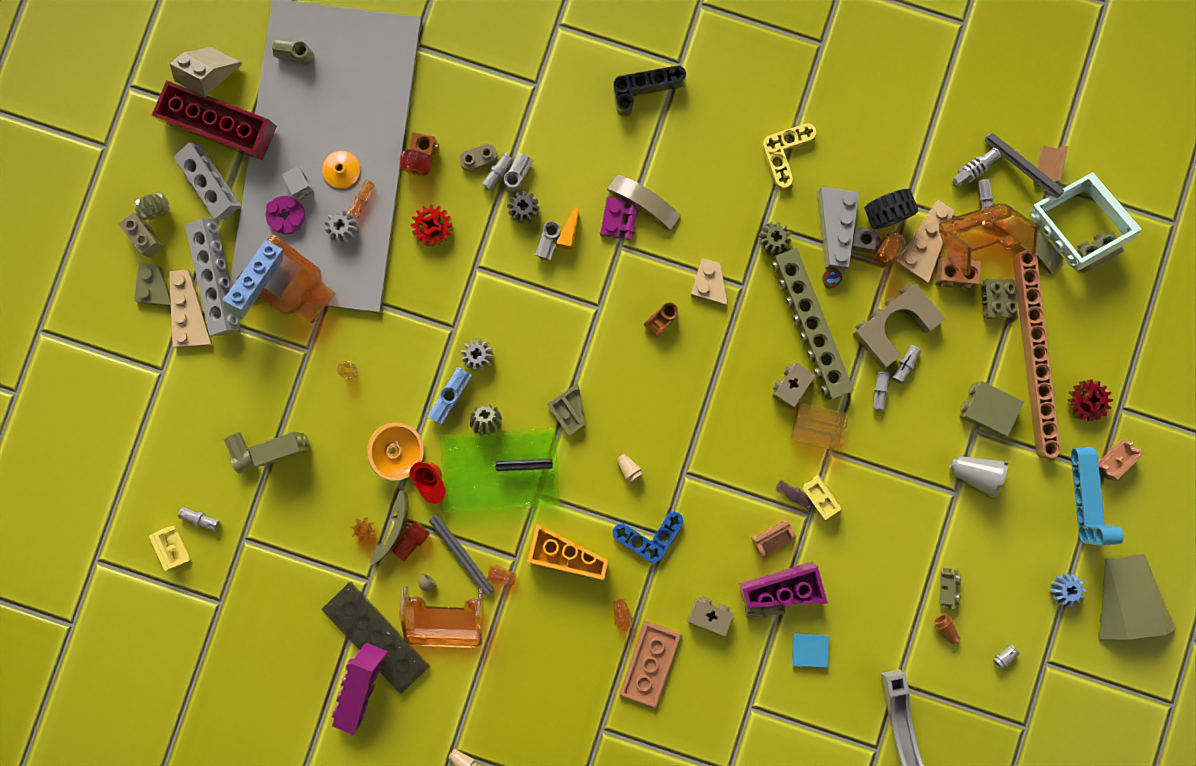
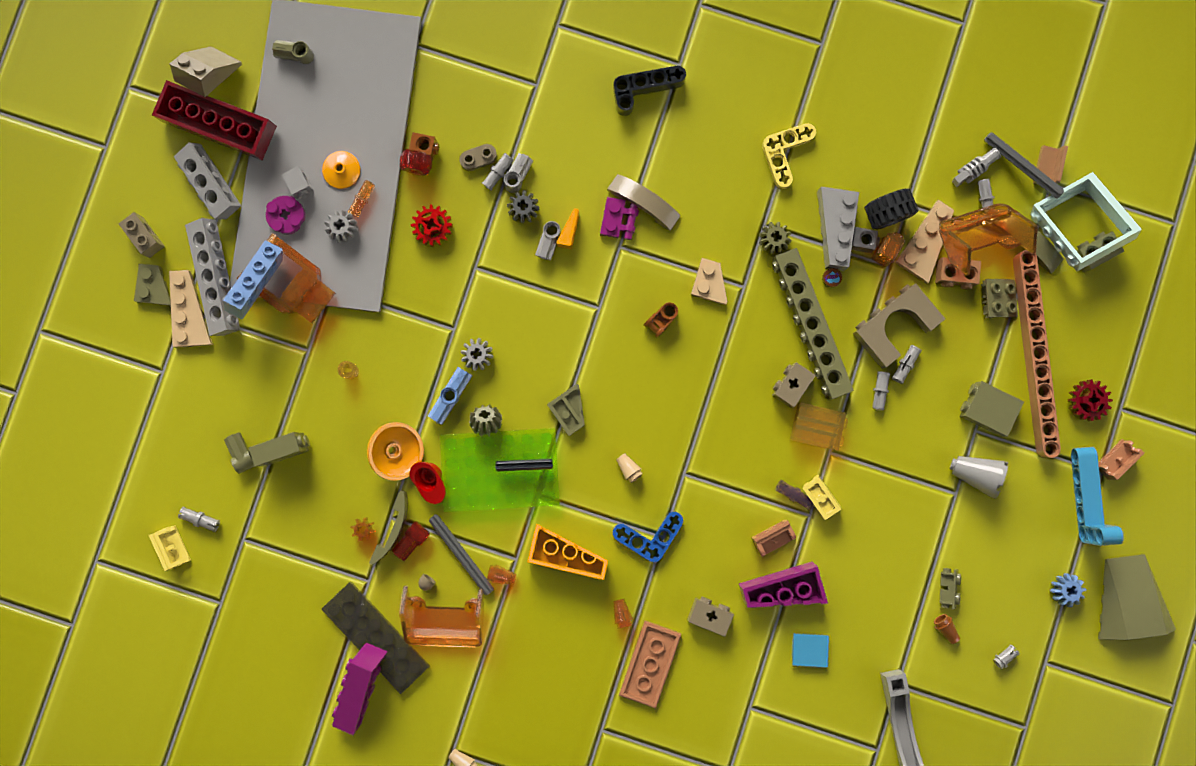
olive gear [134,193,170,220] -> none
olive pin [745,605,785,618] -> none

